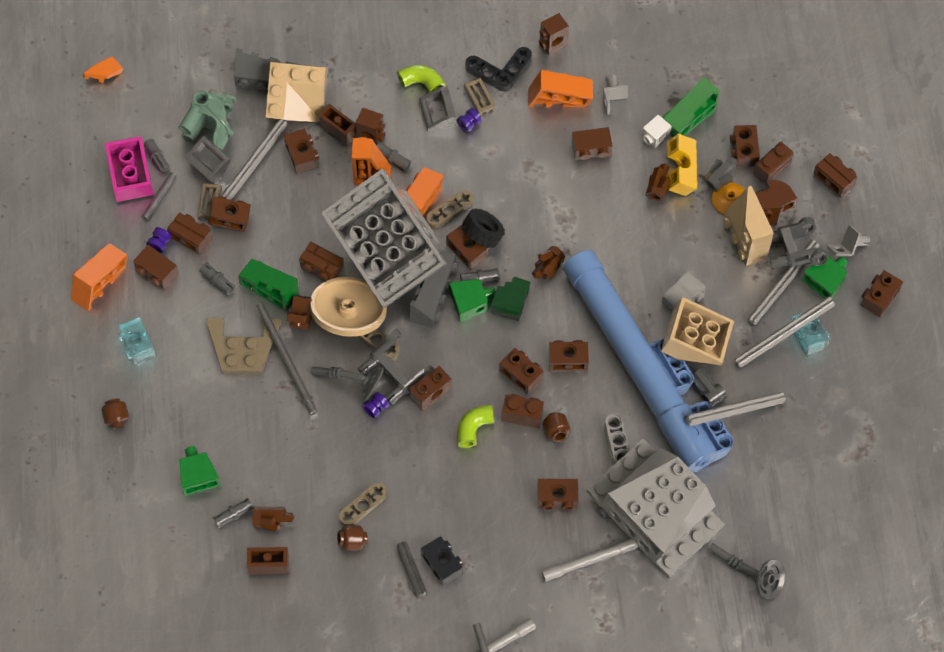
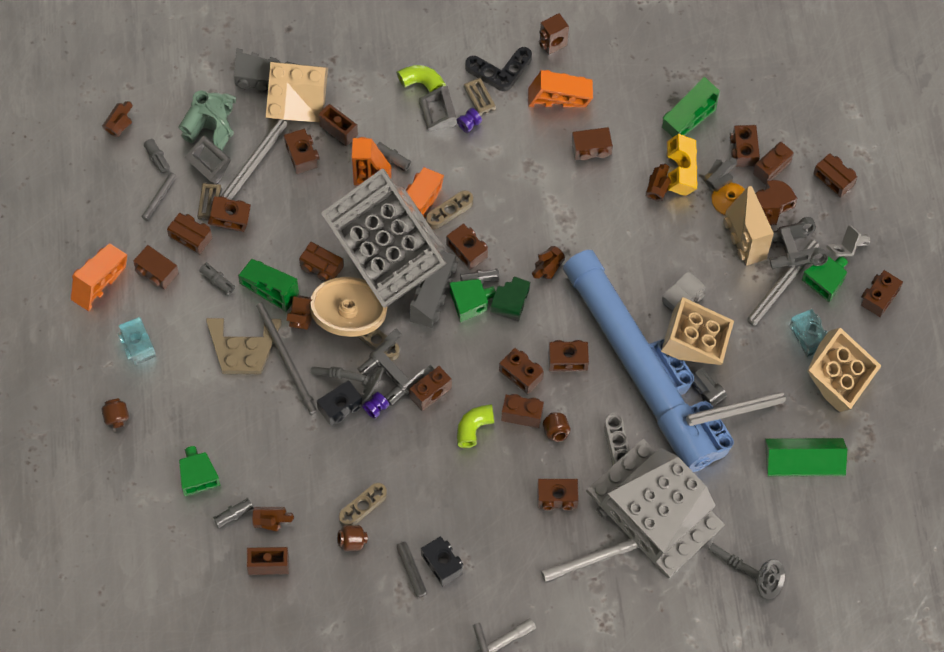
orange slope [83,56,123,83] -> none
dark pink brick [105,136,154,202] -> none
dark purple wheel [146,227,172,253] -> none
reddish brown brick [355,107,386,145] -> none
black tyre [462,208,505,248] -> none
light grey bracket [603,74,628,115] -> none
white brick [642,115,672,148] -> none
light grey axle [735,296,835,367] -> none
none -> reddish brown rock [102,101,133,137]
none -> black brick [317,380,363,426]
none -> green slope [765,438,848,476]
none -> tan slope [807,328,881,412]

